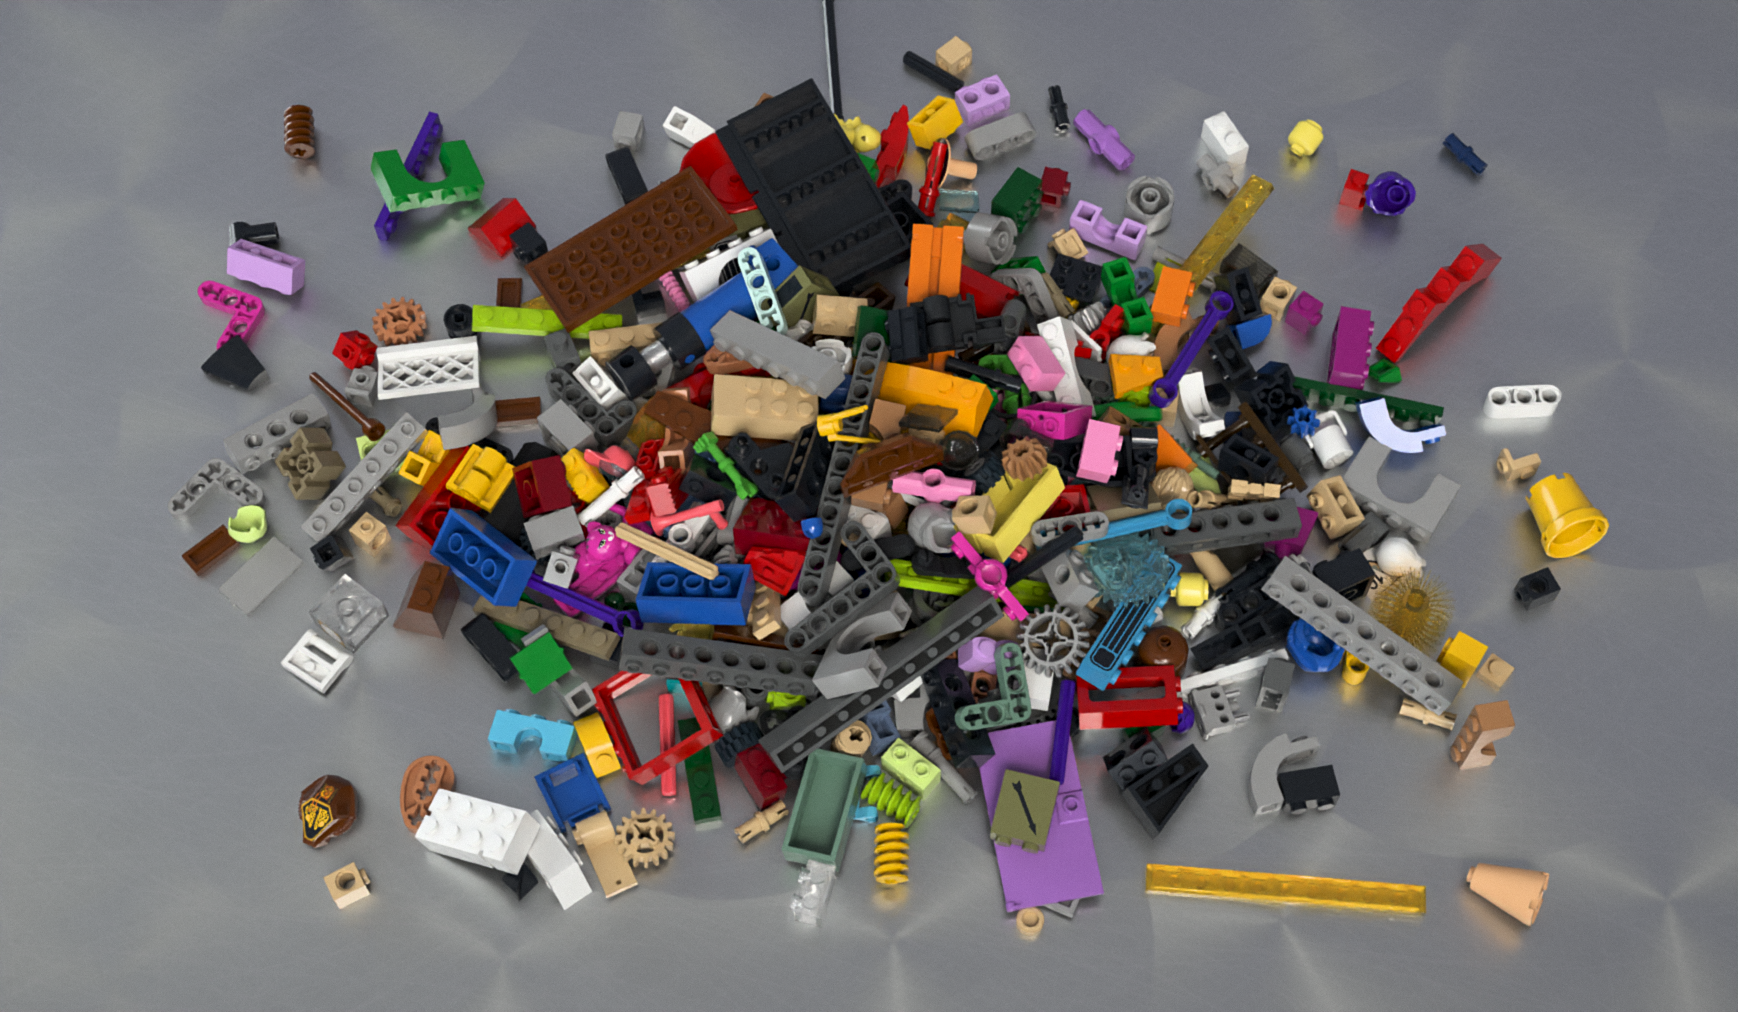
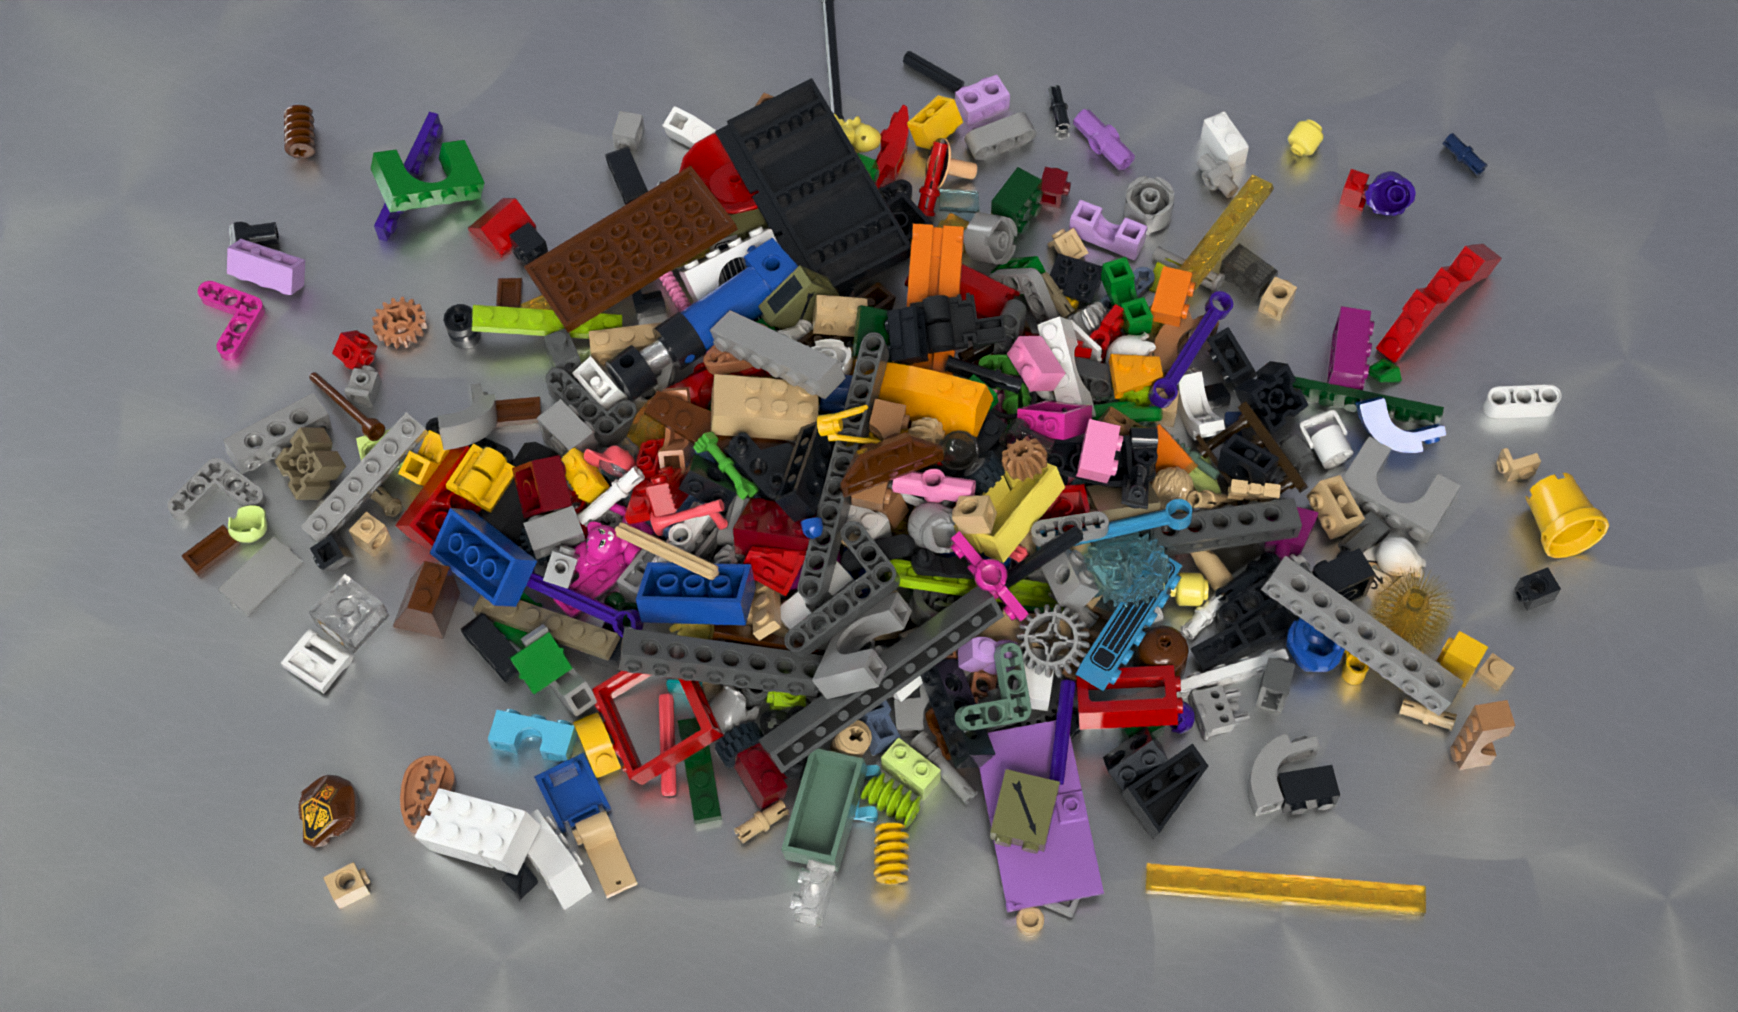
black slope [201,335,269,392] -> none
white fence [377,336,481,400] -> none
tan gear [615,808,675,868] -> none
light aqua beam [738,247,788,335] -> none
clear smoke piece [899,404,958,433] -> none
tan brick [935,36,972,76] -> none
black brick [1213,266,1263,324] -> none
blue brick [1226,314,1272,349] -> none
magenta brick [1285,290,1324,335] -> none
blue gear [1287,405,1320,439] -> none
light nougat cone [1466,863,1550,926] -> none

